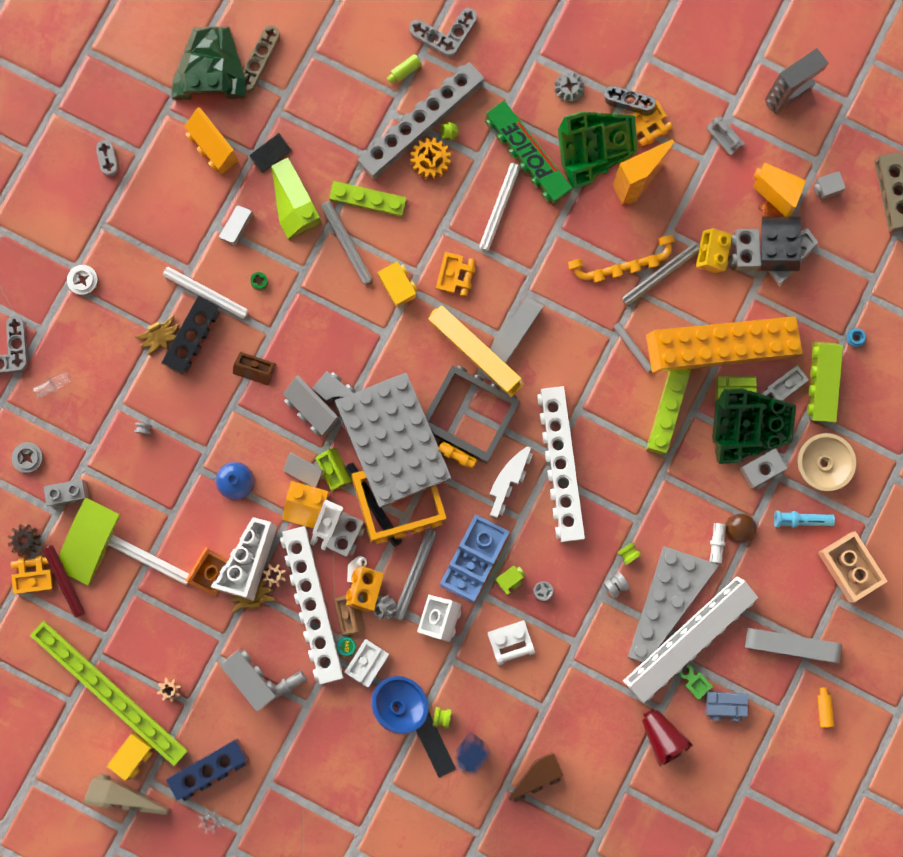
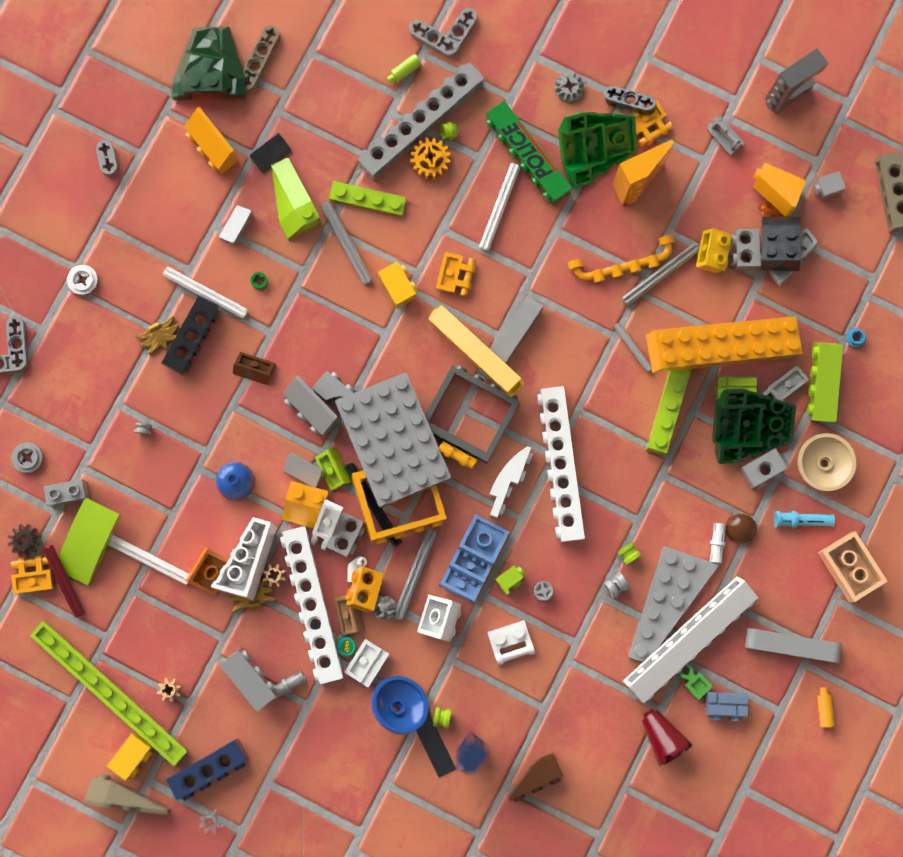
clear axle [33,372,71,399] -> none

